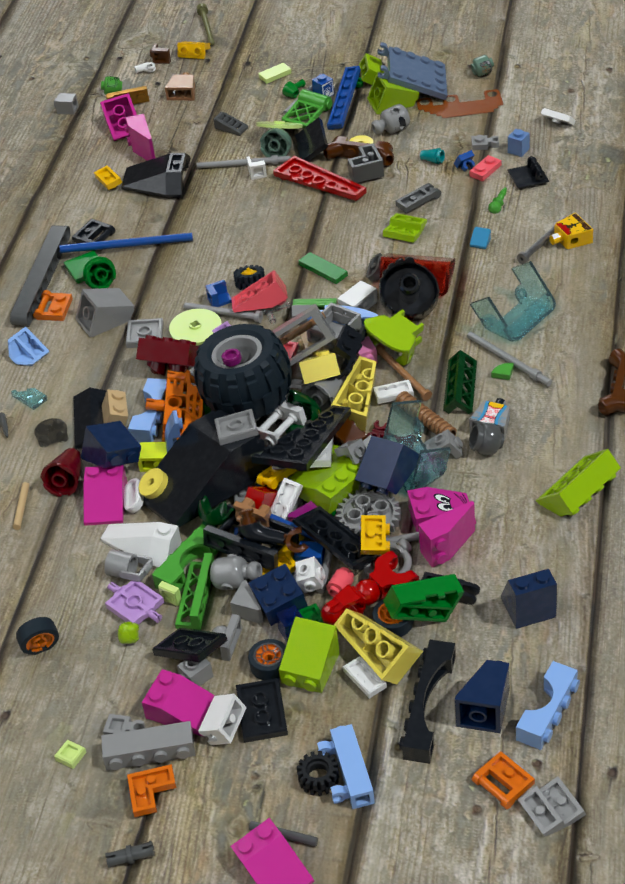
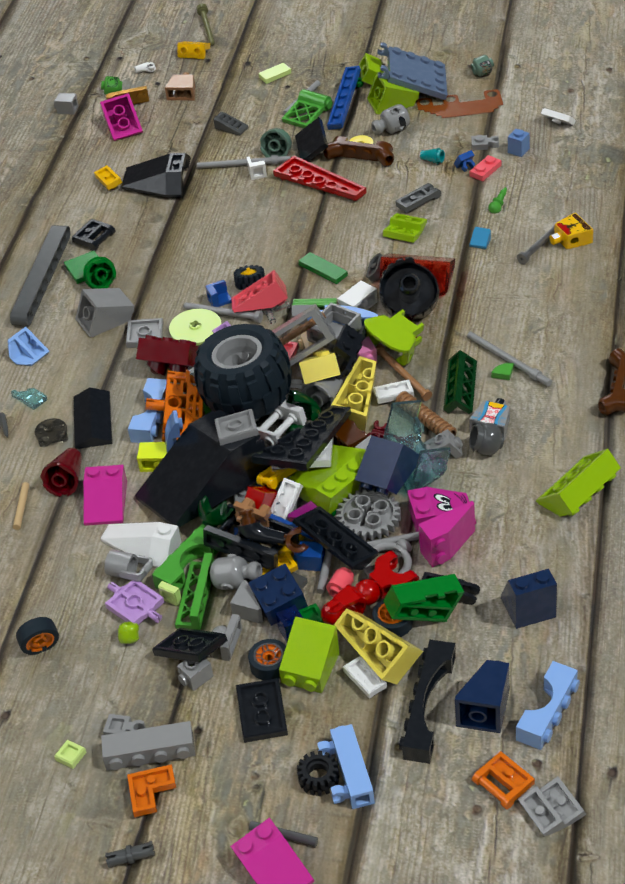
orange plate [33,290,73,321] -> none
blue piece [59,233,193,253] -> none
dark blue slope [81,421,141,468] -> none
tan brick [102,389,128,426] -> none
dark pink slope [124,114,155,161] -> none
white tile [124,478,143,513] -> none
light yellow piece [139,468,168,499] -> none
dark pink slope [142,669,215,737] -> none
reddish brown bracket [150,44,171,64] -> none
white brick [198,694,247,745] -> none
magenta tile [221,349,242,367] -> none
yellowish green piece [256,121,303,129] -> none
green bar [282,79,306,98] -> none
white brick [294,556,325,593] -> none
blue brick [312,74,334,97] -> none
light grey bracket [334,439,366,465] -> none
dark grey brick [348,143,384,183] -> none
yellow bracket [361,515,390,555] -> none
clear light blue windscreen [470,261,556,342] -> none
black hinge [507,156,549,189] -> none

